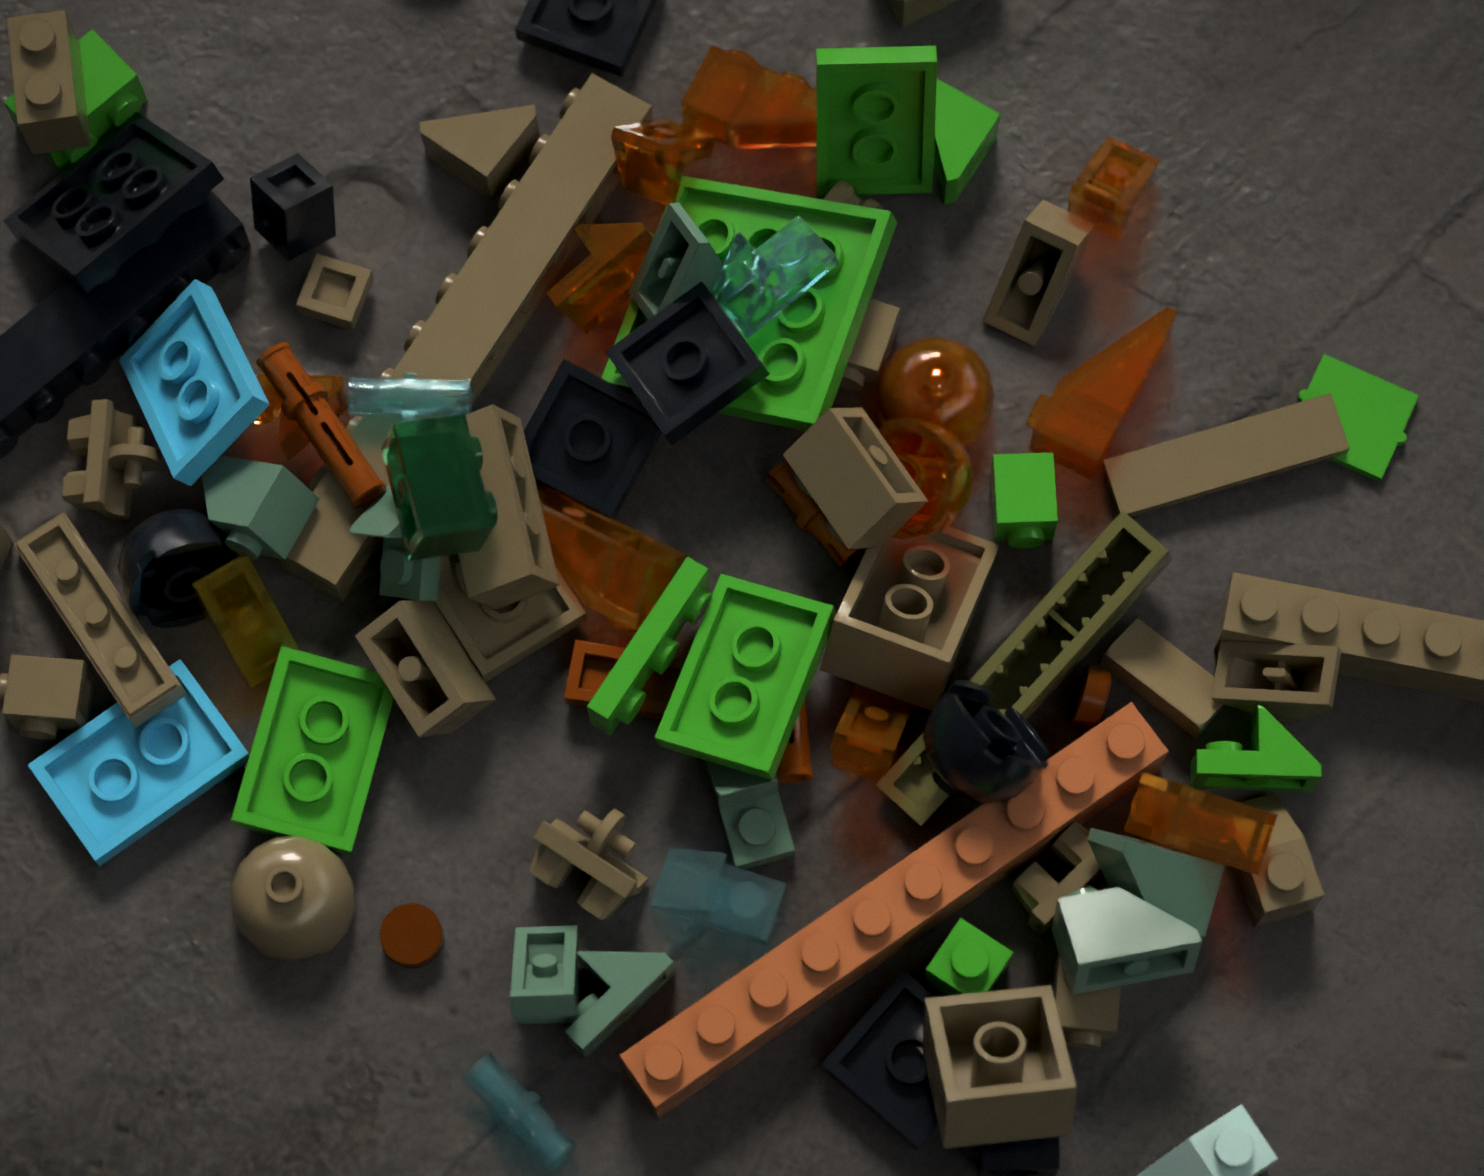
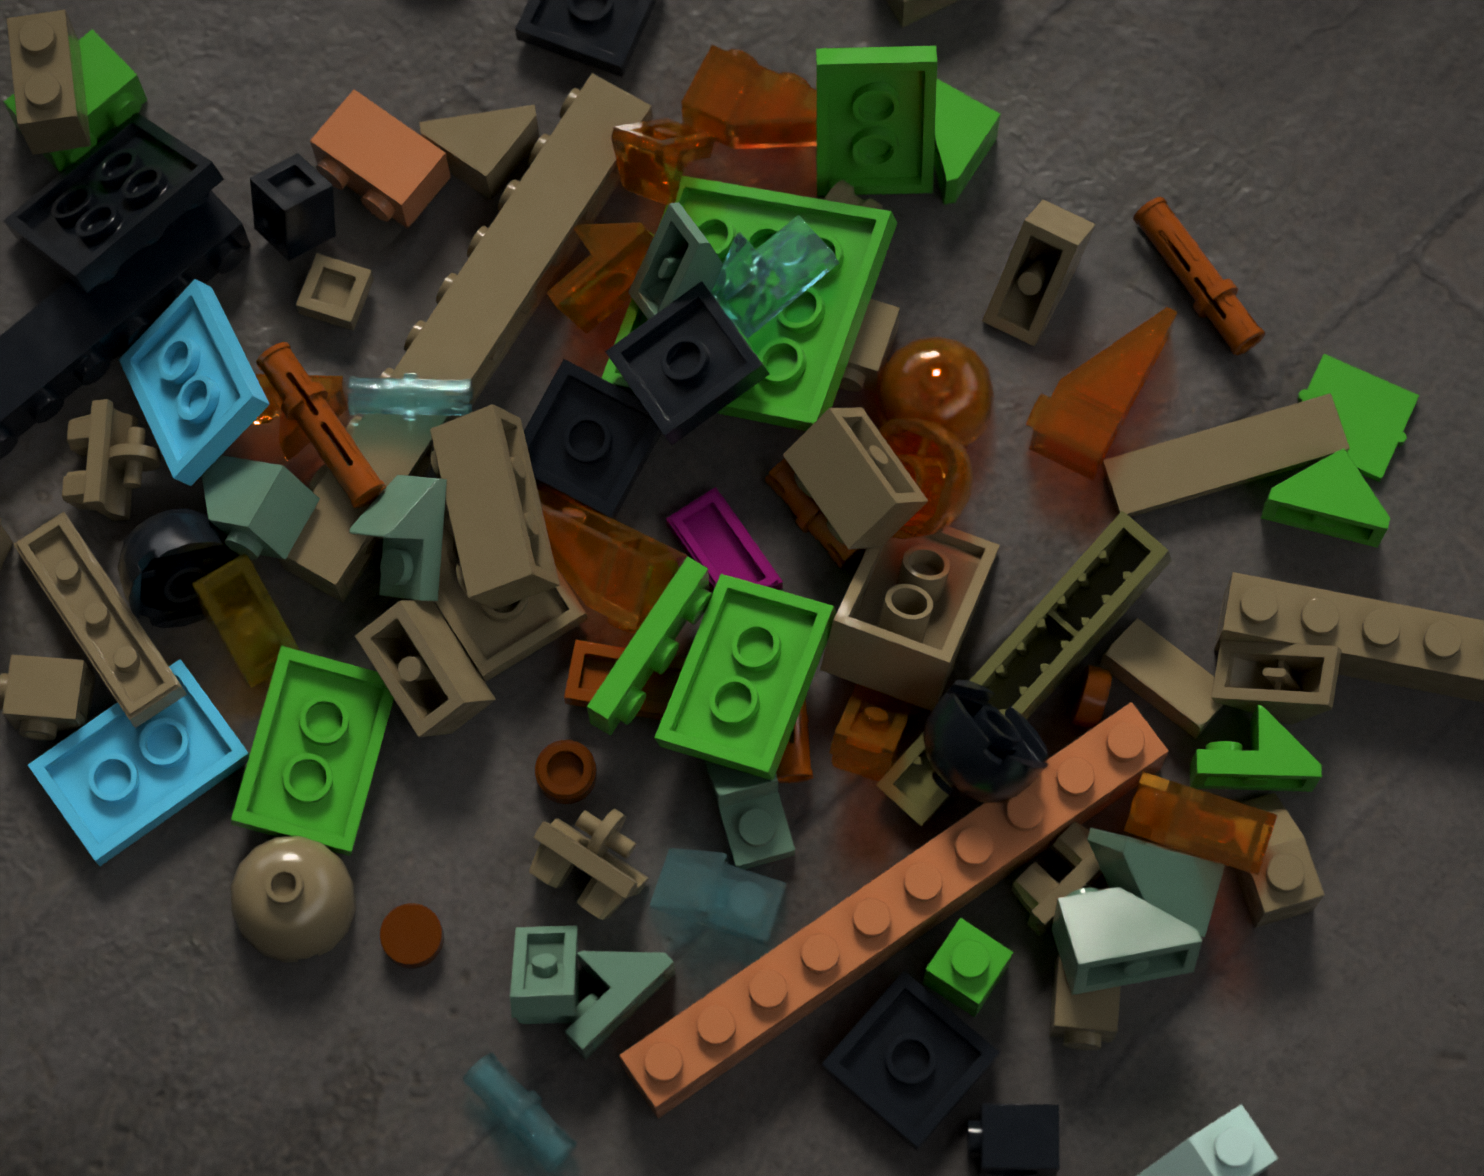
clear green brick [381,414,498,561] -> none
dark tan brick [922,985,1077,1149] -> none
bright green brick [990,452,1058,549] -> none
clear orange slope [1068,136,1160,240] -> none
none -> nougat brick [310,89,451,229]
none -> reddish brown tile [535,740,597,804]
none -> magenta tile [666,487,783,591]
none -> dark orange pin [1133,197,1265,356]
none -> bright green slope [1261,448,1390,548]

